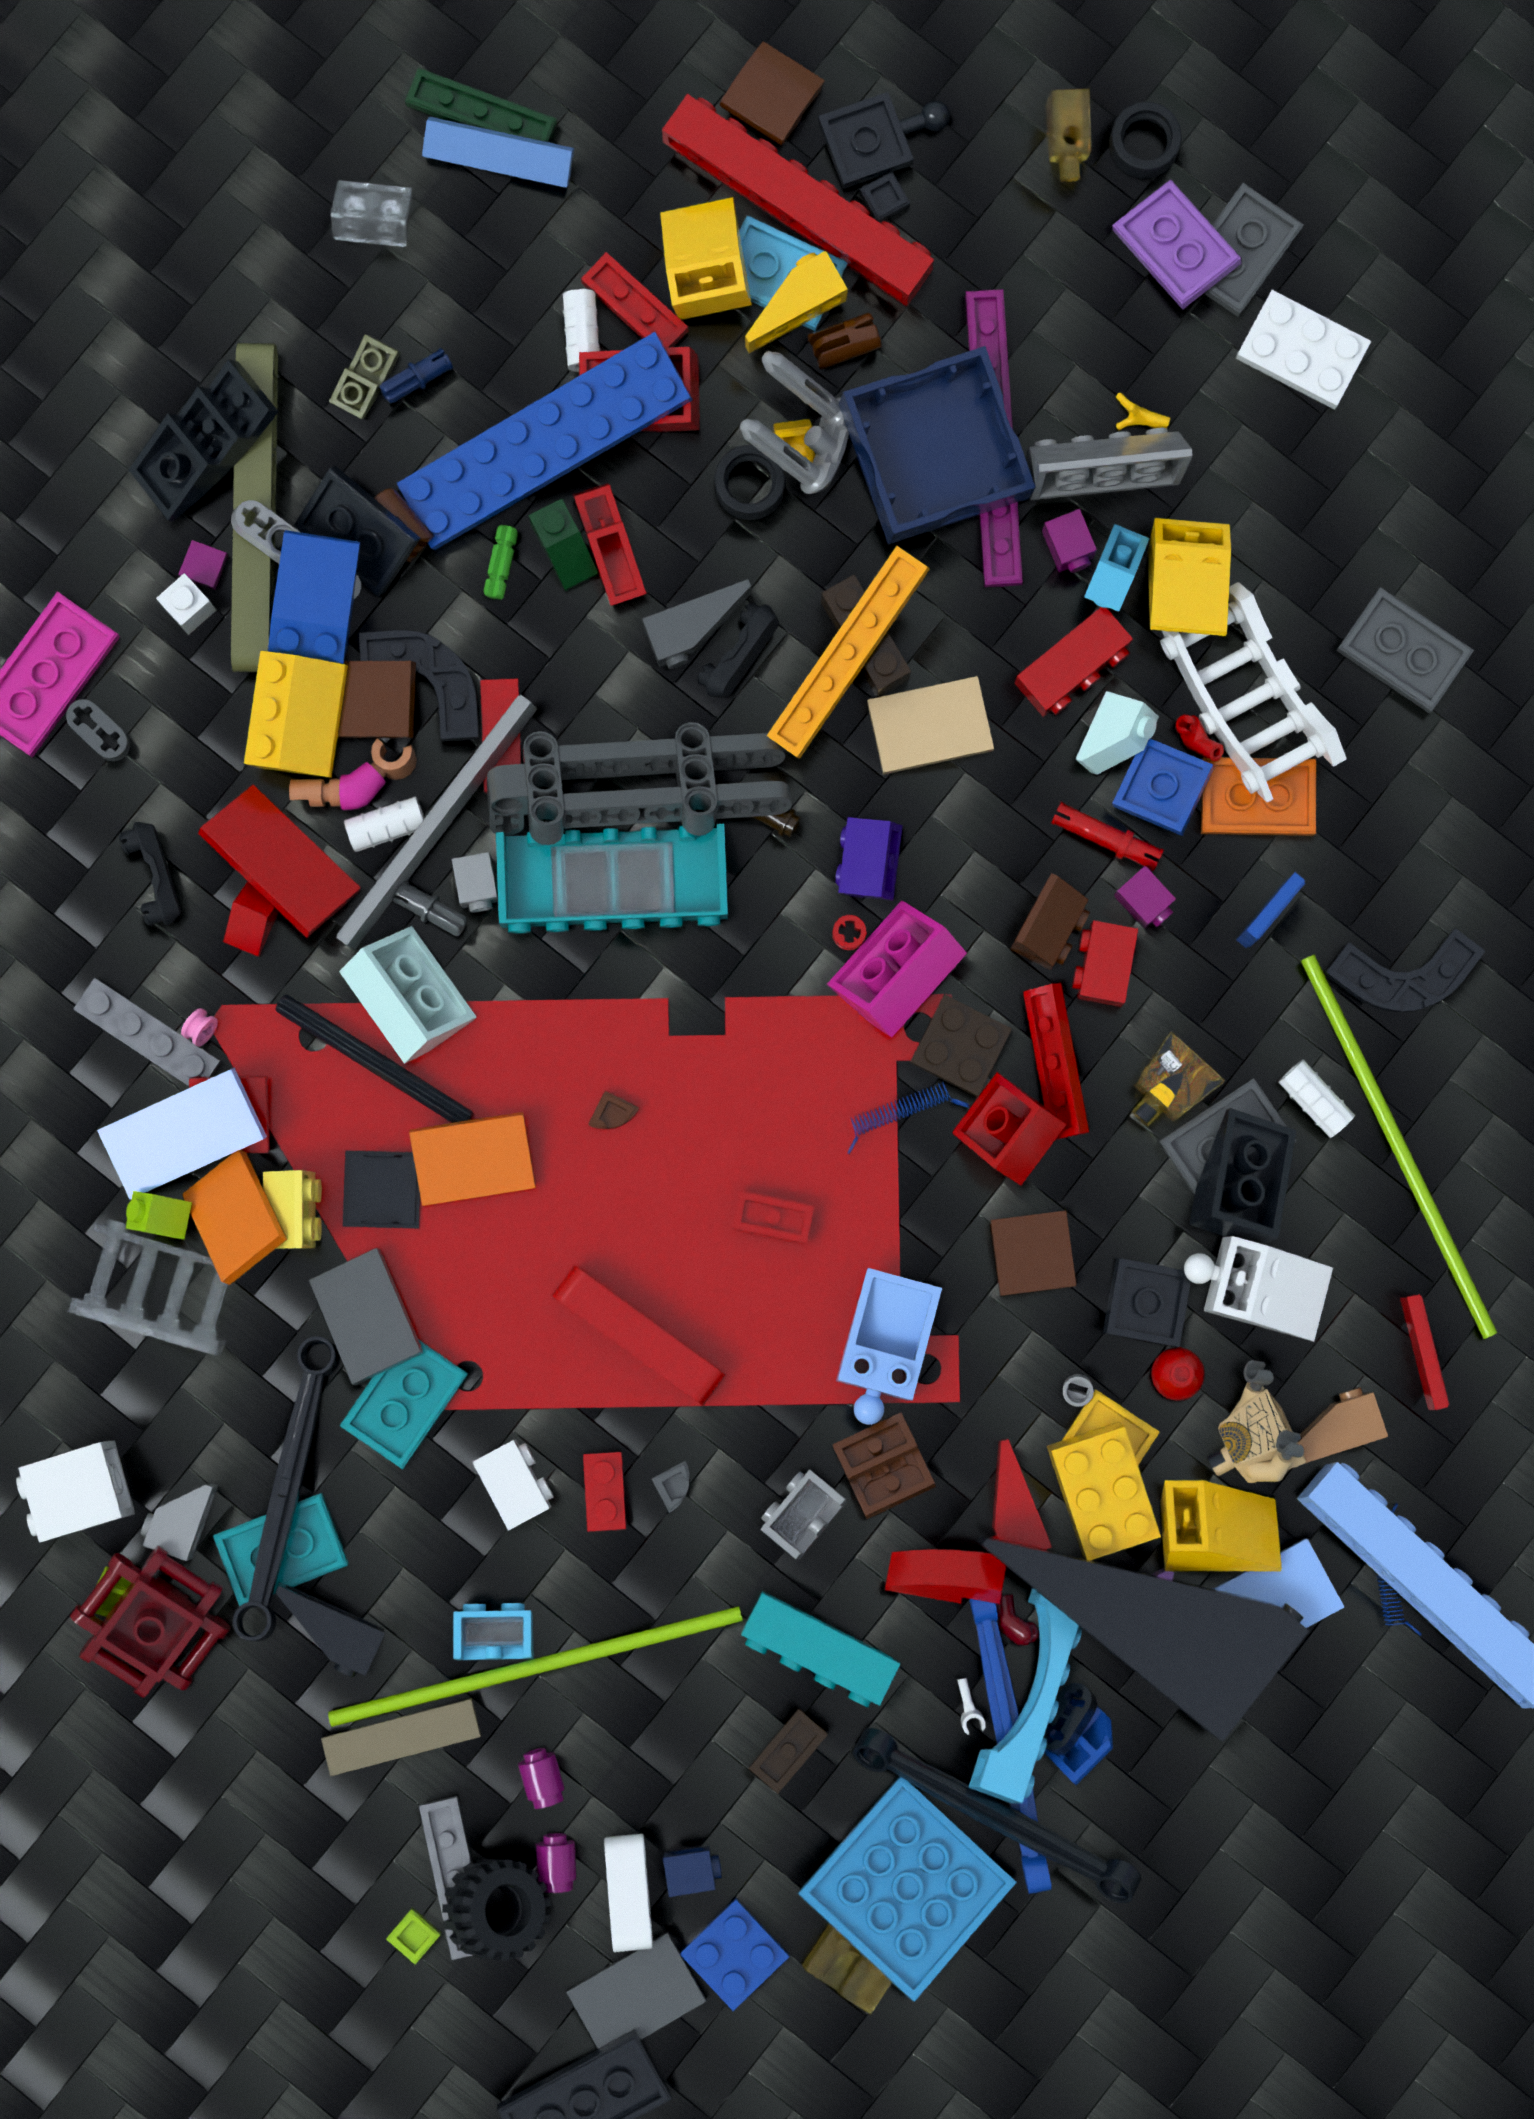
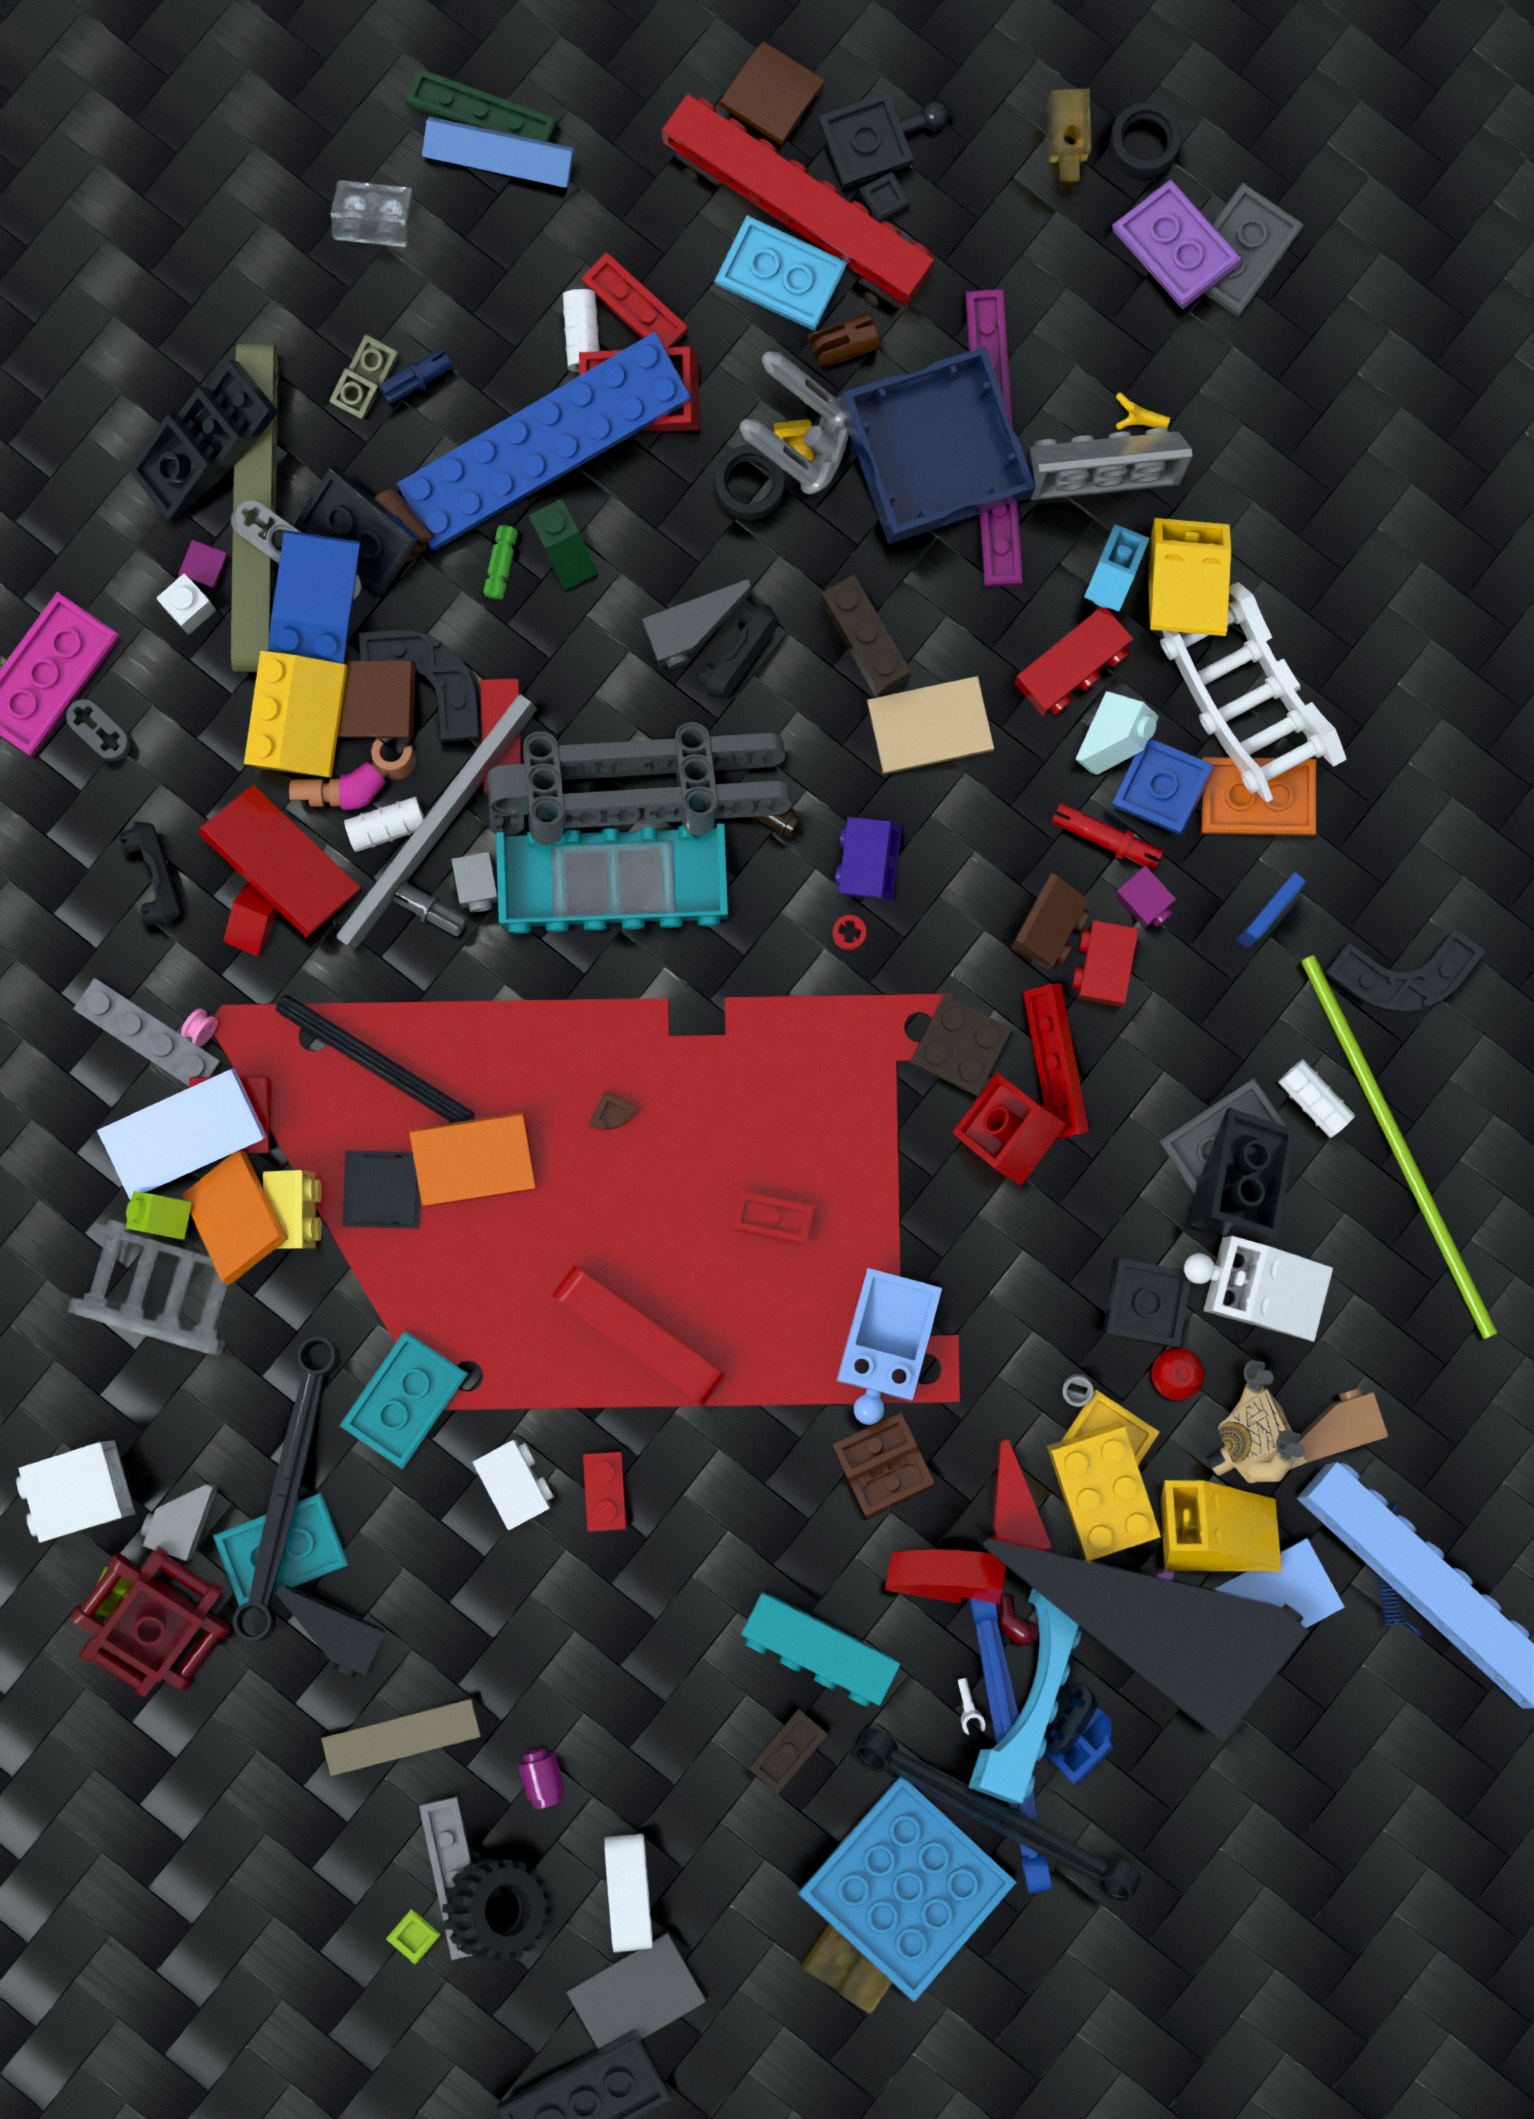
dark grey tile [309,1248,424,1385] -> none
lime piece [328,1606,743,1727] -> none
light aqua slope [339,926,477,1064] -> none
medium azure window [453,1603,534,1660] -> none
magenta brick [536,1833,577,1893] -> none
red slope [573,483,646,606] -> none
dark grey tile [652,1460,690,1513] -> none
yellow slope [660,197,752,320] -> none
dark blue brick [663,1846,722,1897] -> none
blue plate [680,1898,789,2011] -> none
yellow slope [745,251,848,353] -> none
light grey window [761,1470,848,1560] -> none
light orange plate [767,546,930,758] -> none
dark pink slope [827,900,967,1038] -> none
blue piece [847,1082,970,1154] -> none
reddish brown tile [990,1210,1076,1296] -> none
magenta brick [1042,509,1097,573] -> none
torso [1131,1031,1225,1127] -> none
red arm [1176,714,1224,762] -> none
white plate [1236,290,1371,410] -> none
dark grey tile [1336,587,1474,714] -> none
red tile [1400,1294,1449,1410] -> none

